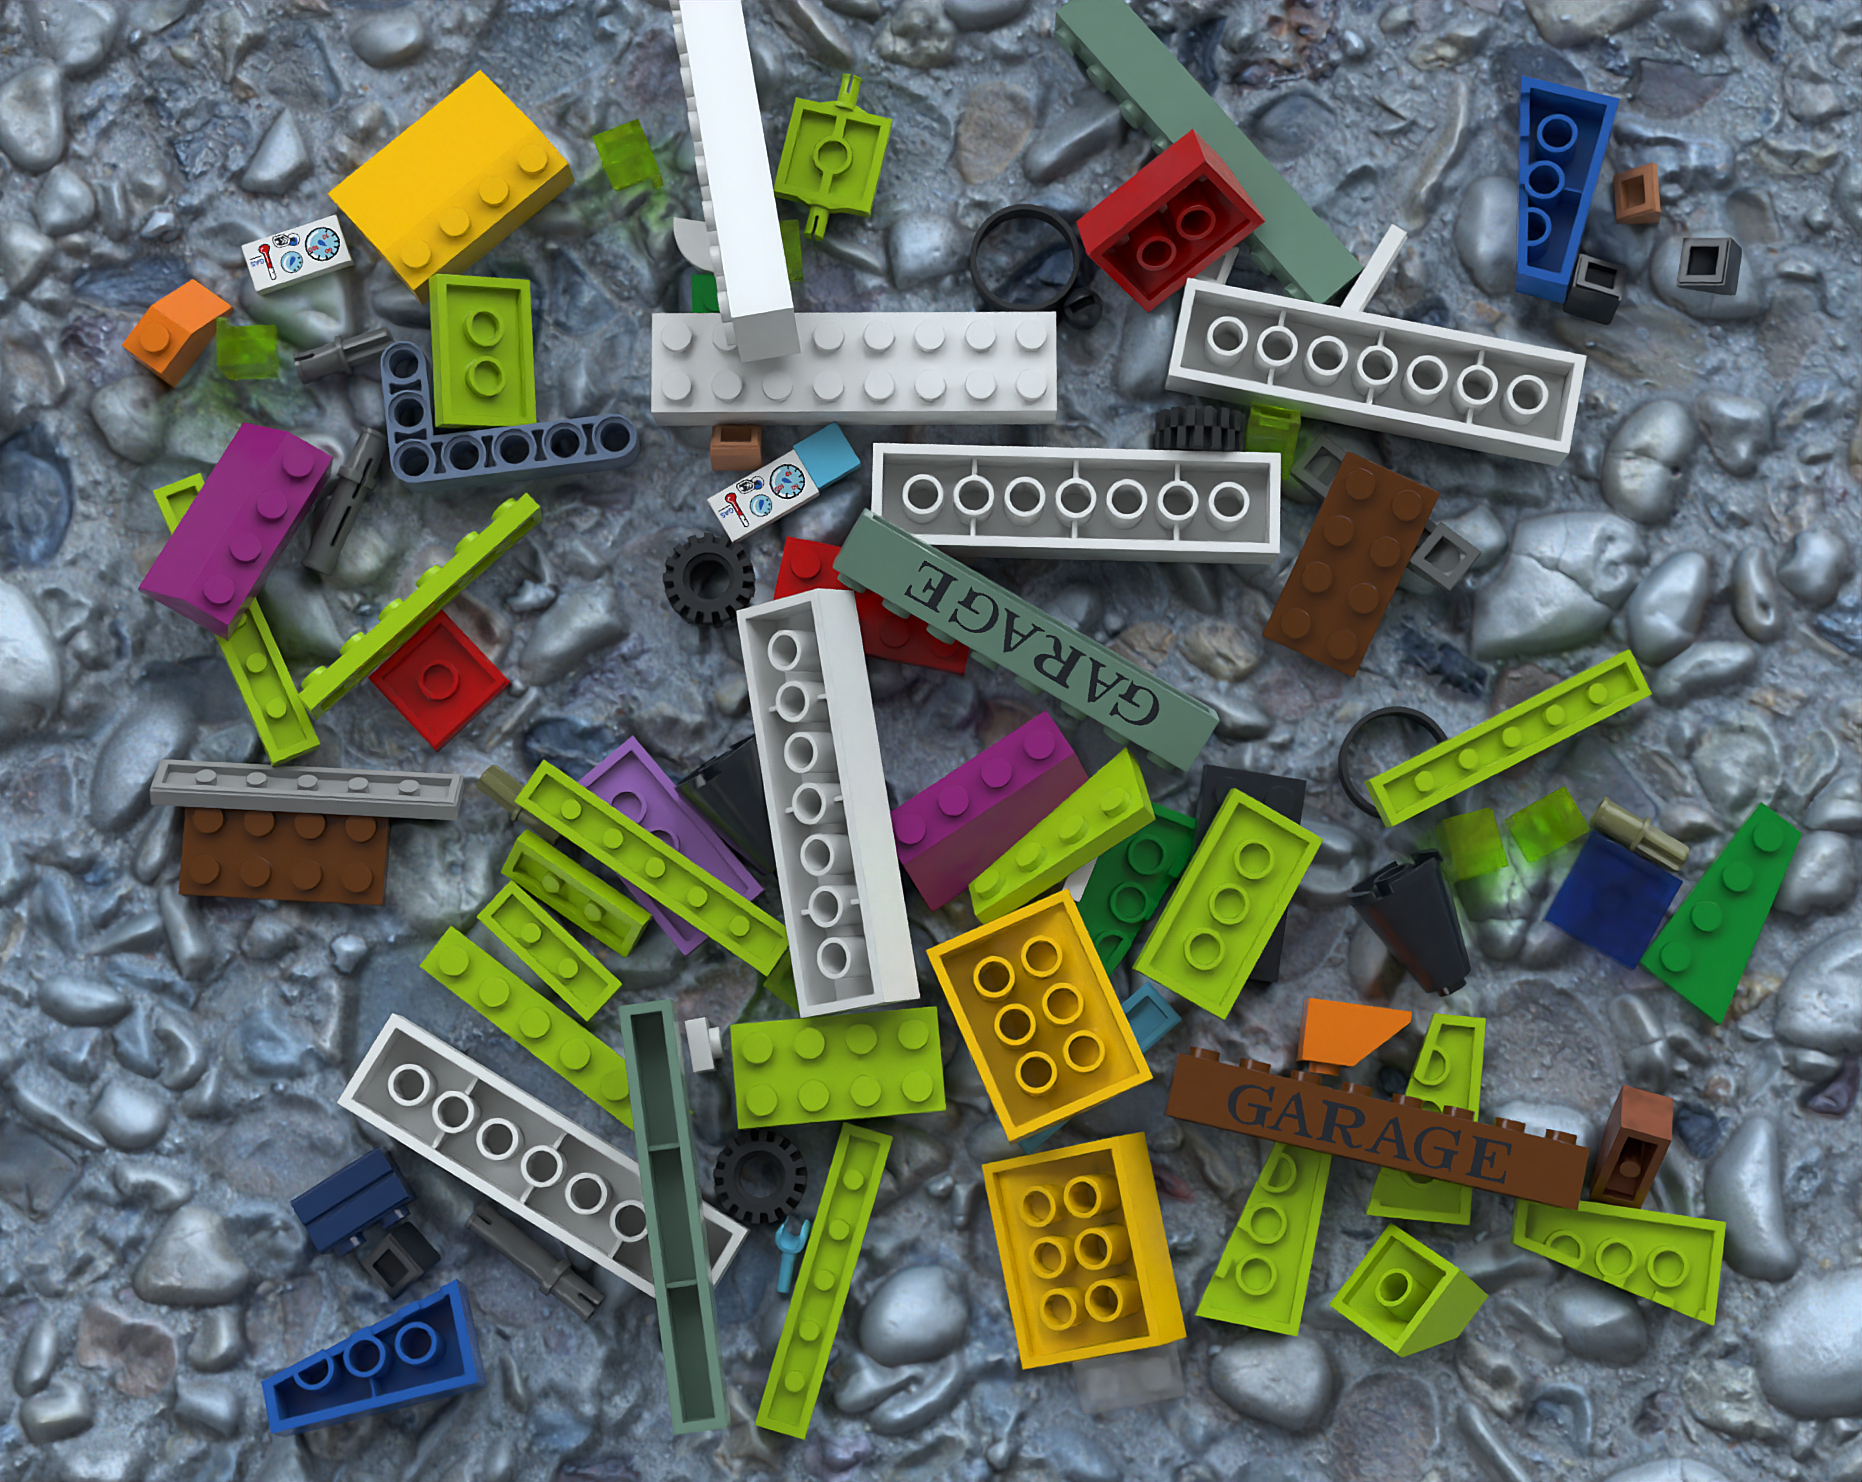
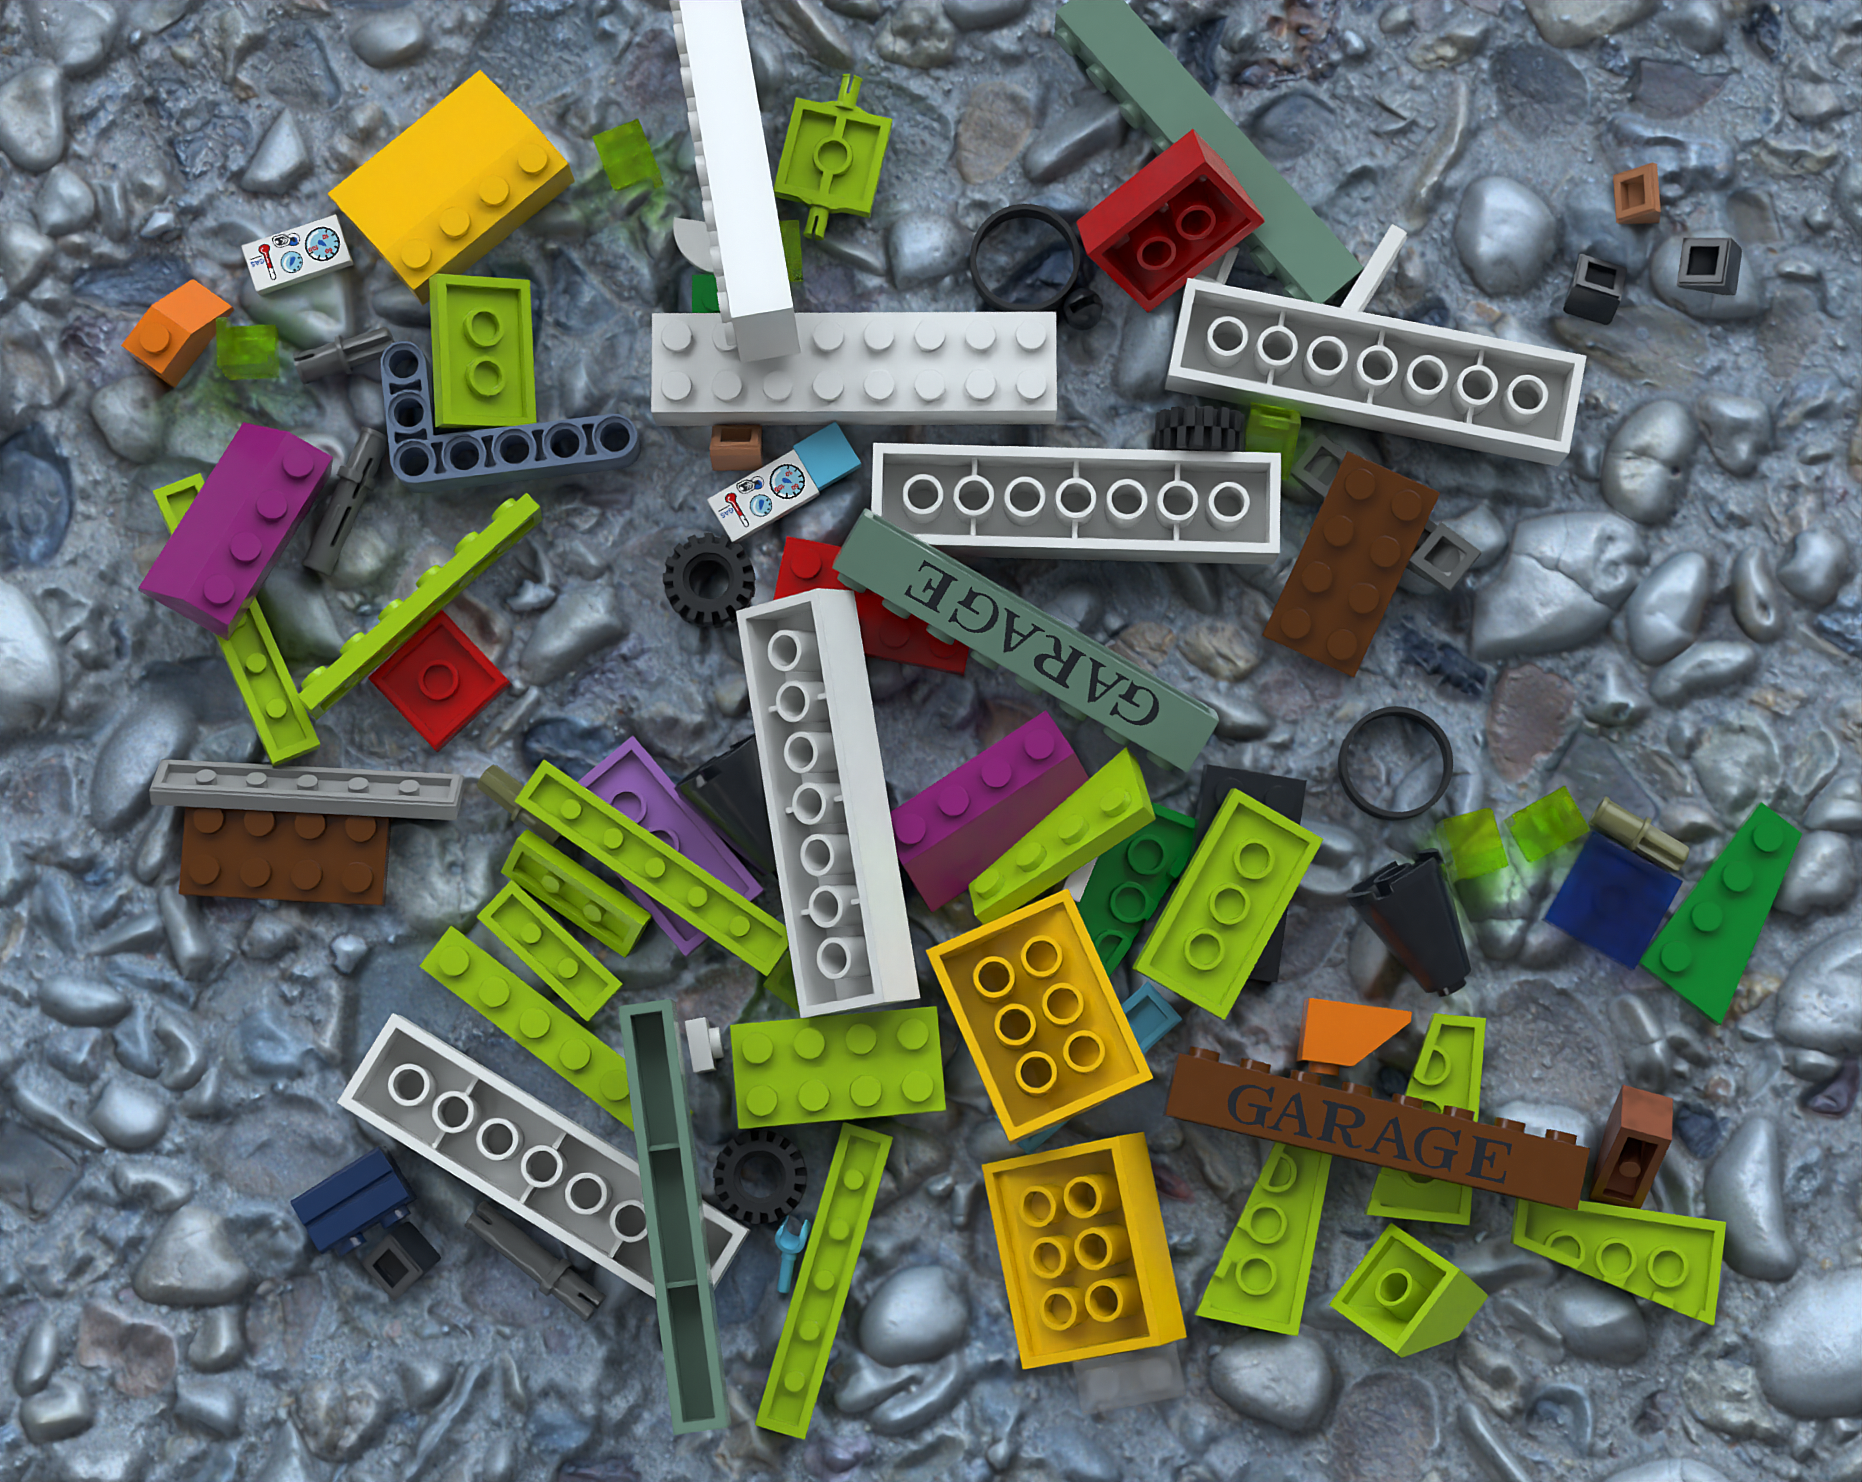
blue wedge [261,1279,487,1438] -> none
lime plate [1364,649,1652,828] -> none
blue wedge [1515,75,1620,304] -> none

